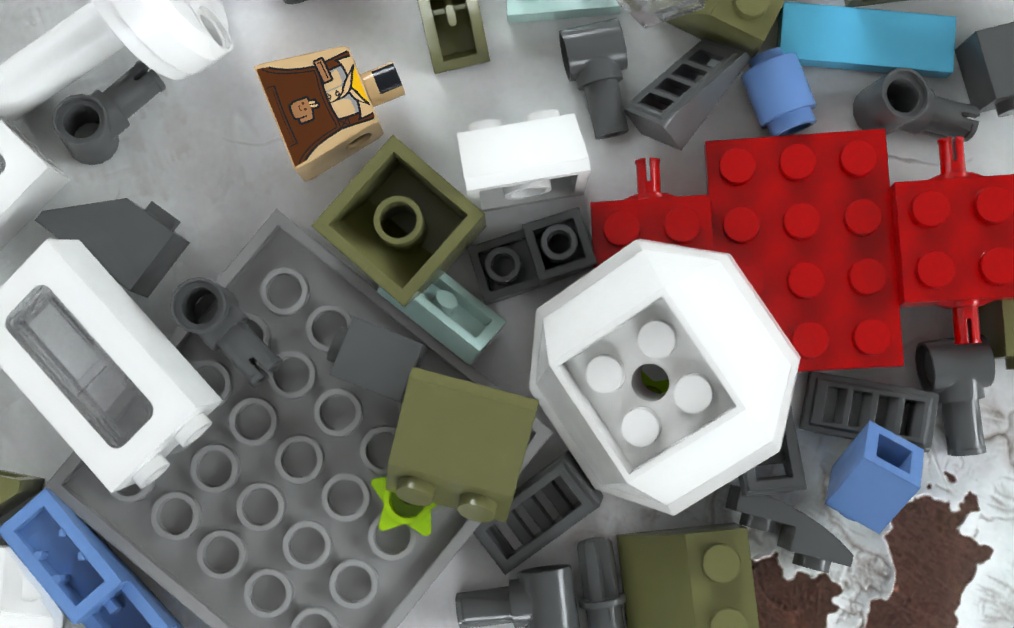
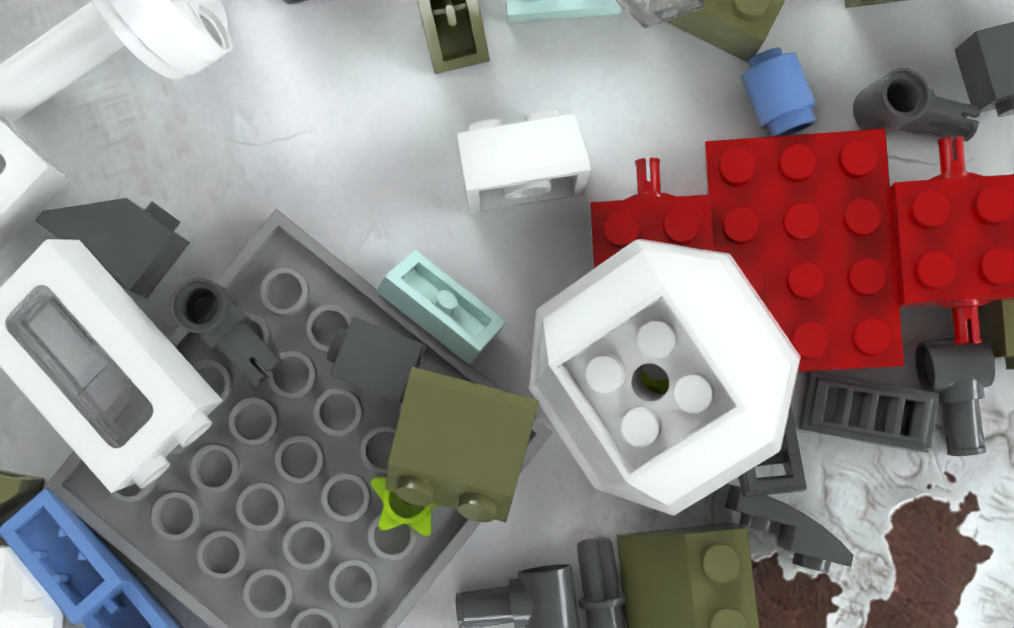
dark grey pin [52,59,166,165] -> none
torso [254,46,406,182] -> none
olive slope [311,135,487,308] -> none
dark grey slope [467,207,597,305] -> none
dark grey slope [473,450,603,575] -> none
dark grey pin [559,18,629,140] -> none
dark grey slope [624,38,750,151] -> none
medium azure tile [776,1,957,78] -> none
medium blue brick [825,420,924,534] -> none

